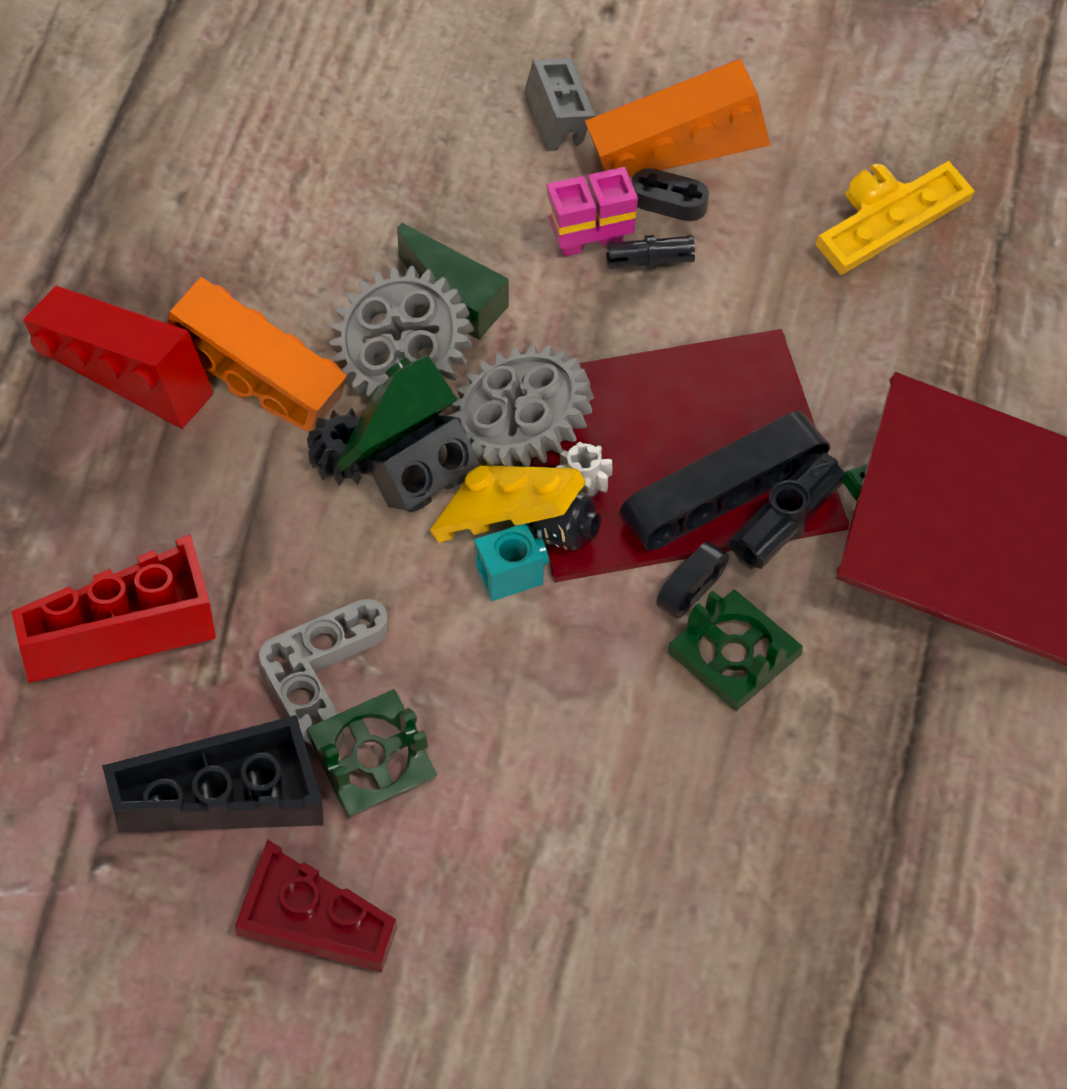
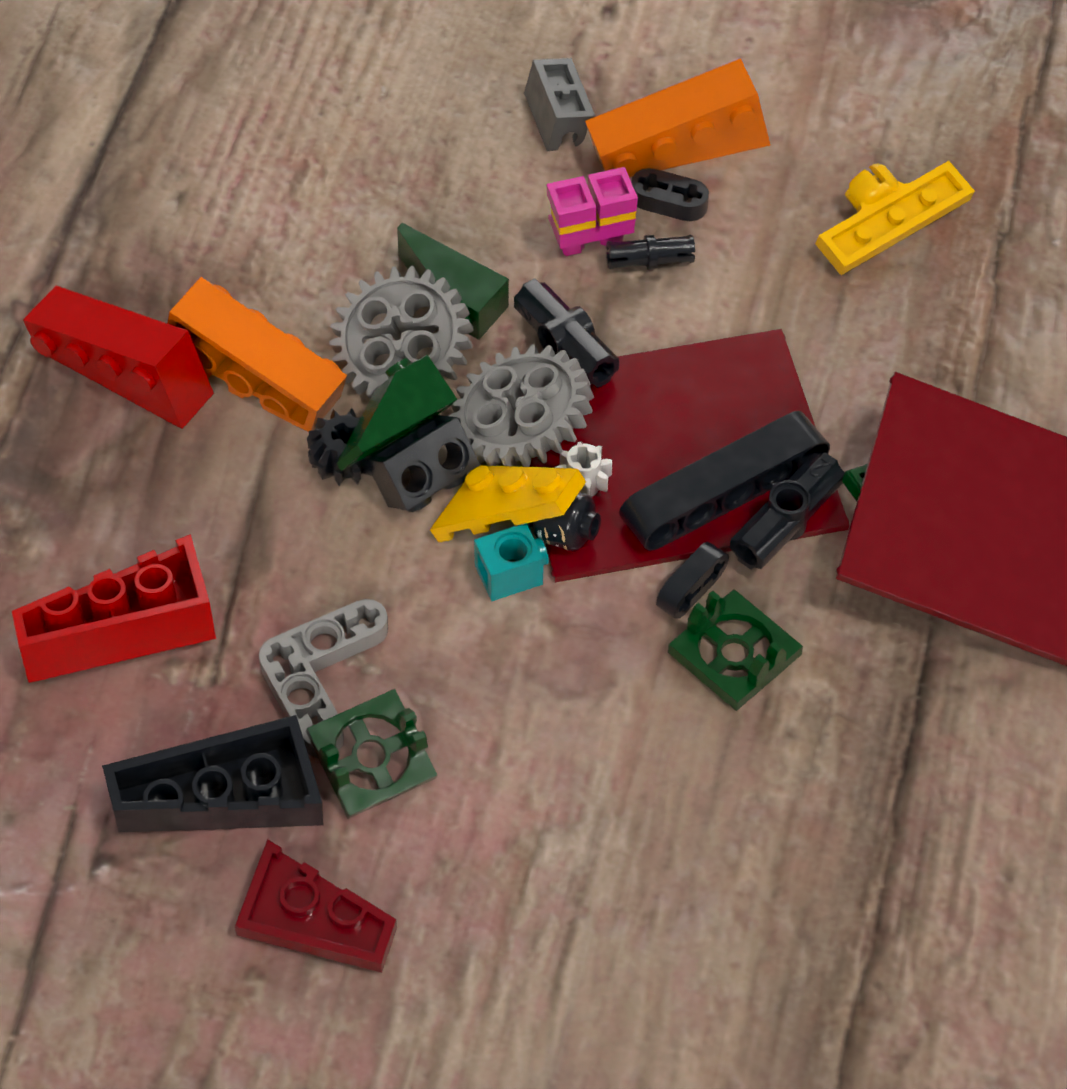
none -> black piece [514,279,619,388]

